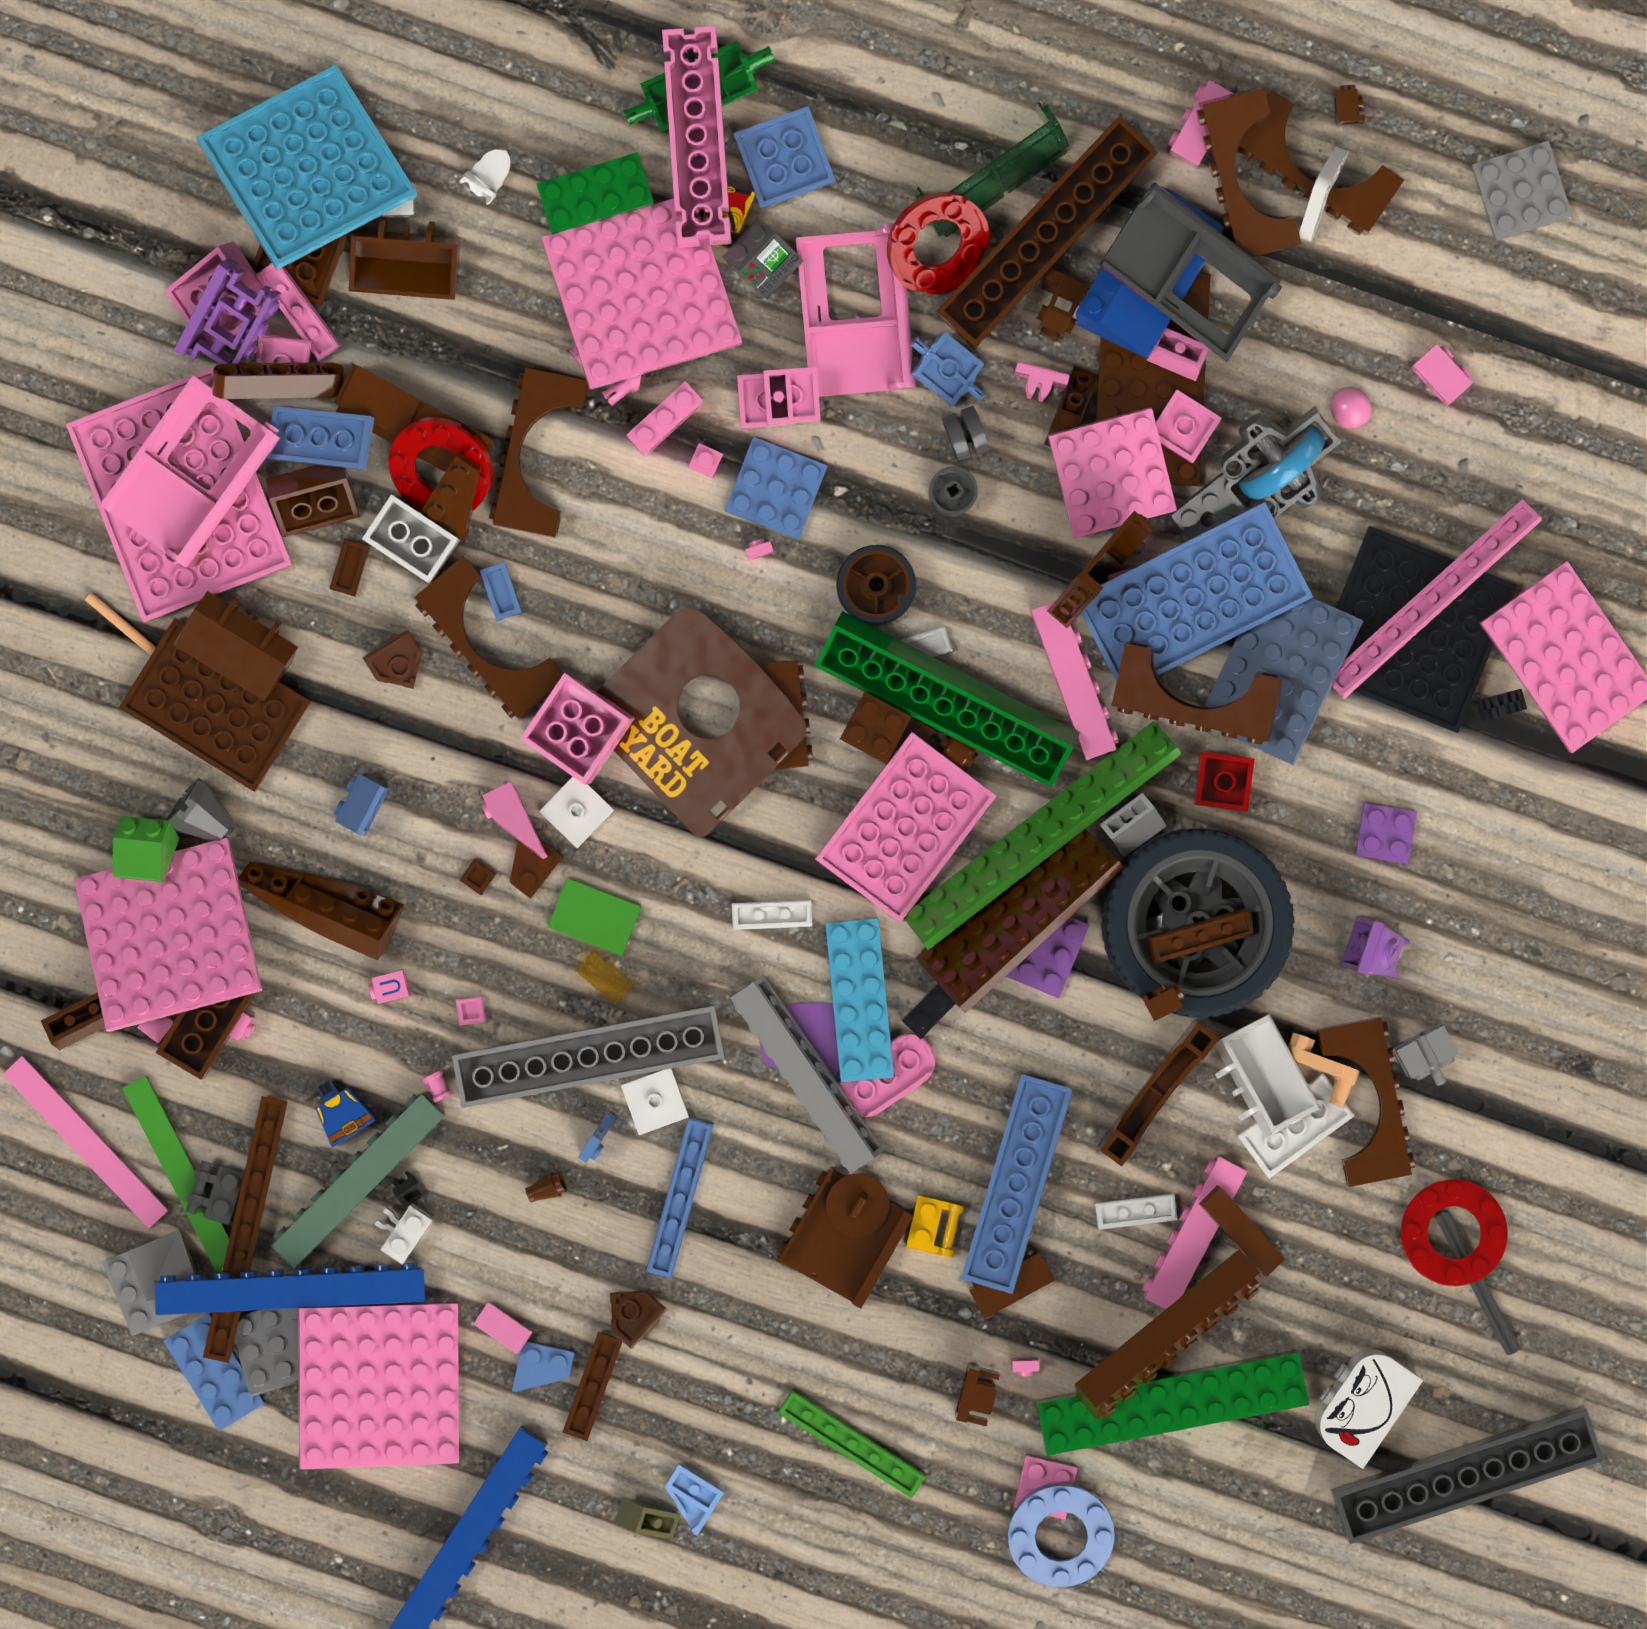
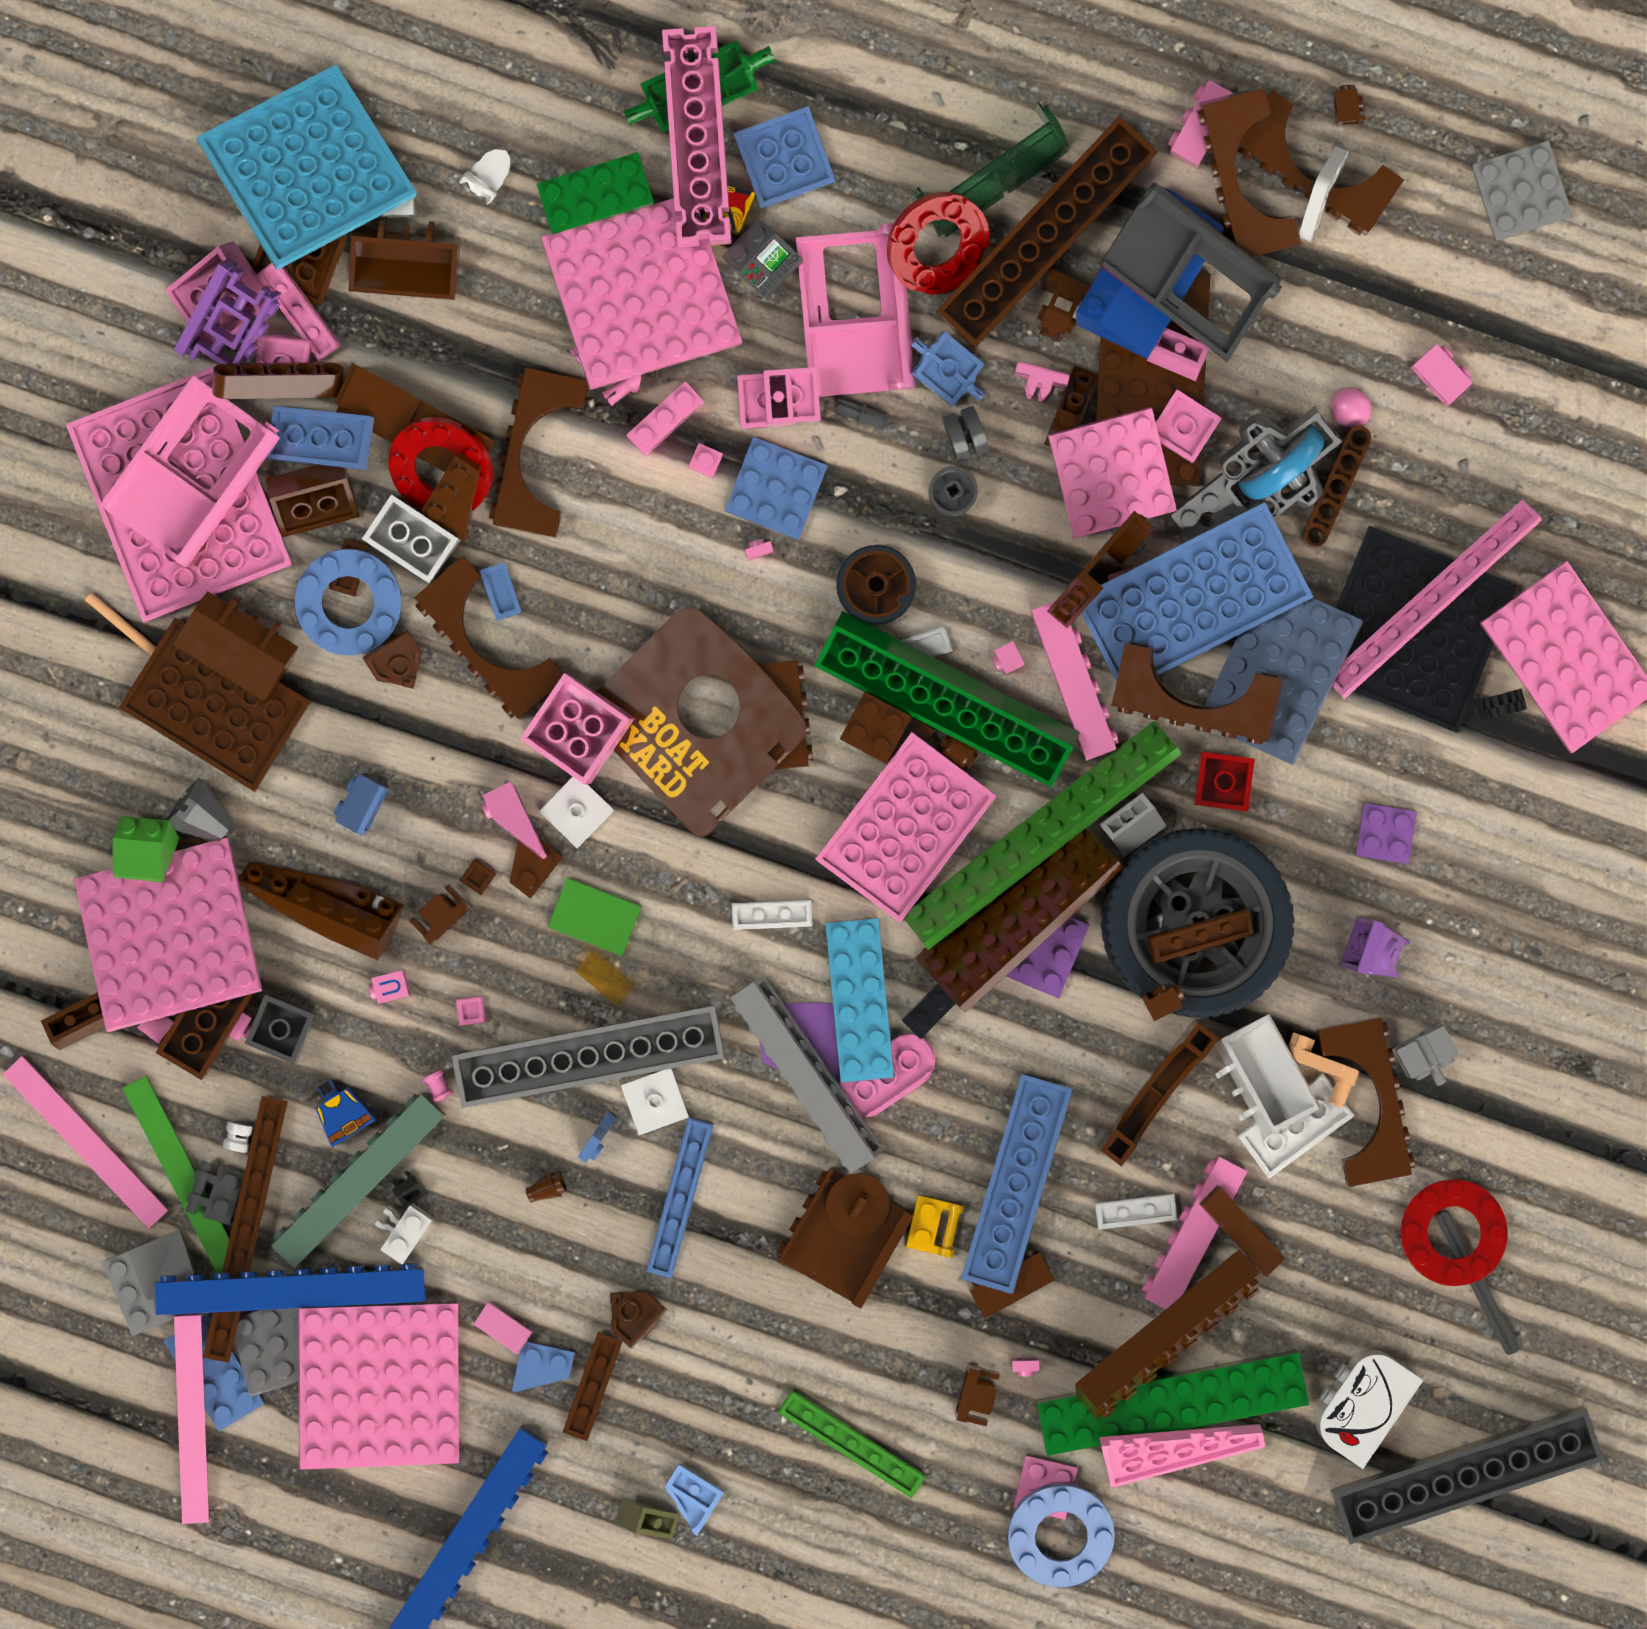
none -> bright pink tile [174,1313,209,1524]
none -> white wheel [222,1121,254,1153]
none -> dark grey brick [245,993,317,1064]
none -> medium blue plate [295,549,402,655]
none -> reddish brown panel [410,884,472,944]
none -> dark grey axle [835,399,889,431]
none -> bright pink plate [991,641,1025,675]
none -> bright pink wing [1099,1424,1265,1488]
none -> reddish brown beam [1301,426,1371,548]

